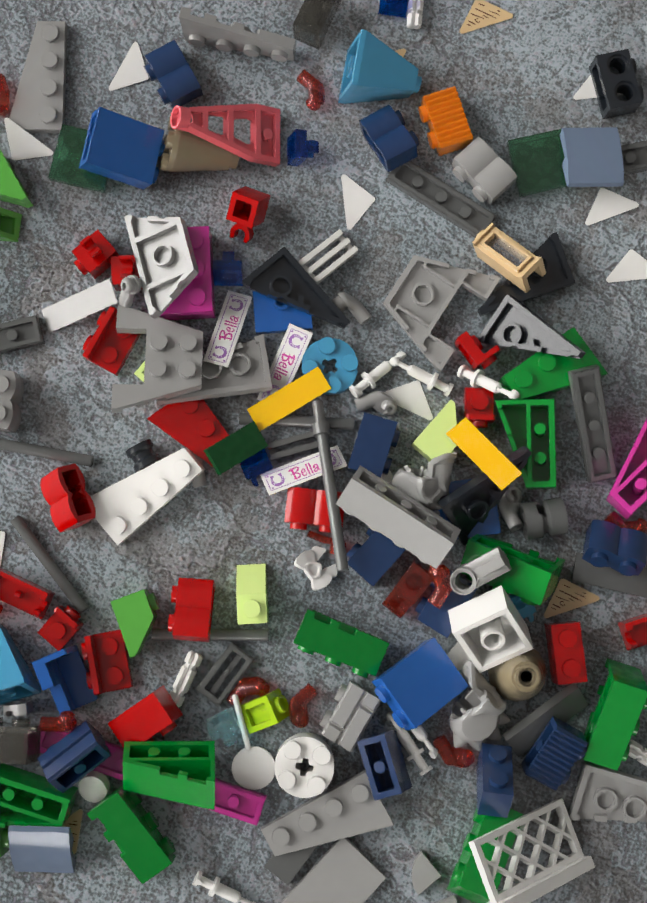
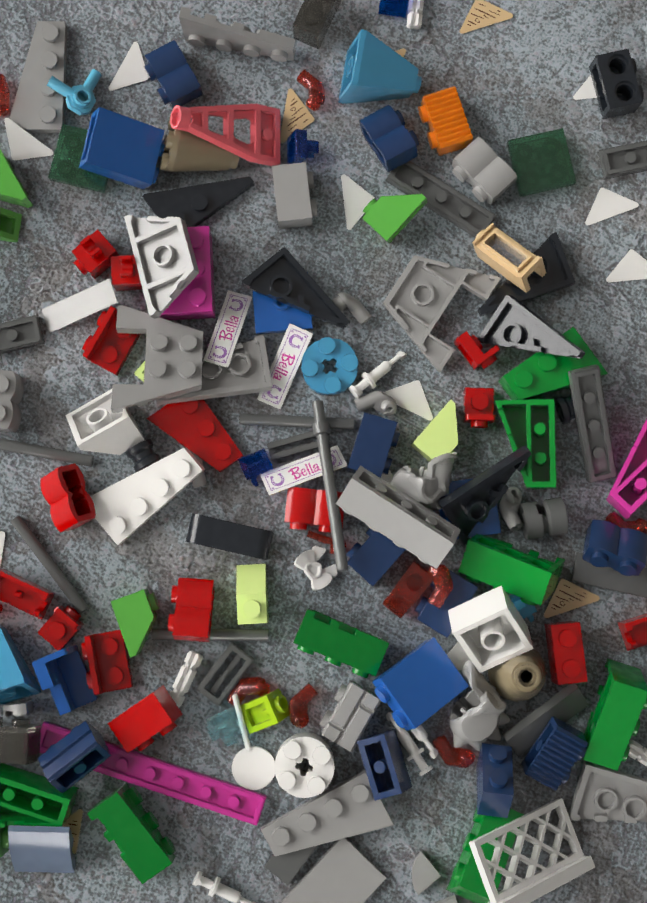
clear red arm [39,711,77,733] -> none
white tile [78,771,110,803] -> none
light grey arm [118,275,142,307] -> none
green wedge [123,741,215,810] -> none
dark green tile [203,421,268,476] -> none
clear blue tile [213,251,243,286] -> none
red brick [226,186,271,243] -> none
yellow sticker [247,367,331,431] -> none
white tile [298,229,358,284] -> none
white piece [390,357,454,396] -> none
yellow sticker [446,417,522,490] -> none
light grey piece [450,546,512,595] -> none
white piece [457,364,519,399] -> none
sand blue slope [560,127,624,187] -> none
none -> medium azure piece [47,69,102,116]
none -> white slope [65,389,145,455]
none -> black wing [142,176,255,227]
none -> black beam [185,513,274,560]
none -> light grey brick [272,162,317,229]
none -> tan sticker [280,88,315,143]
none -> bright green slope [362,194,428,244]
none -> black wheel [554,393,576,425]

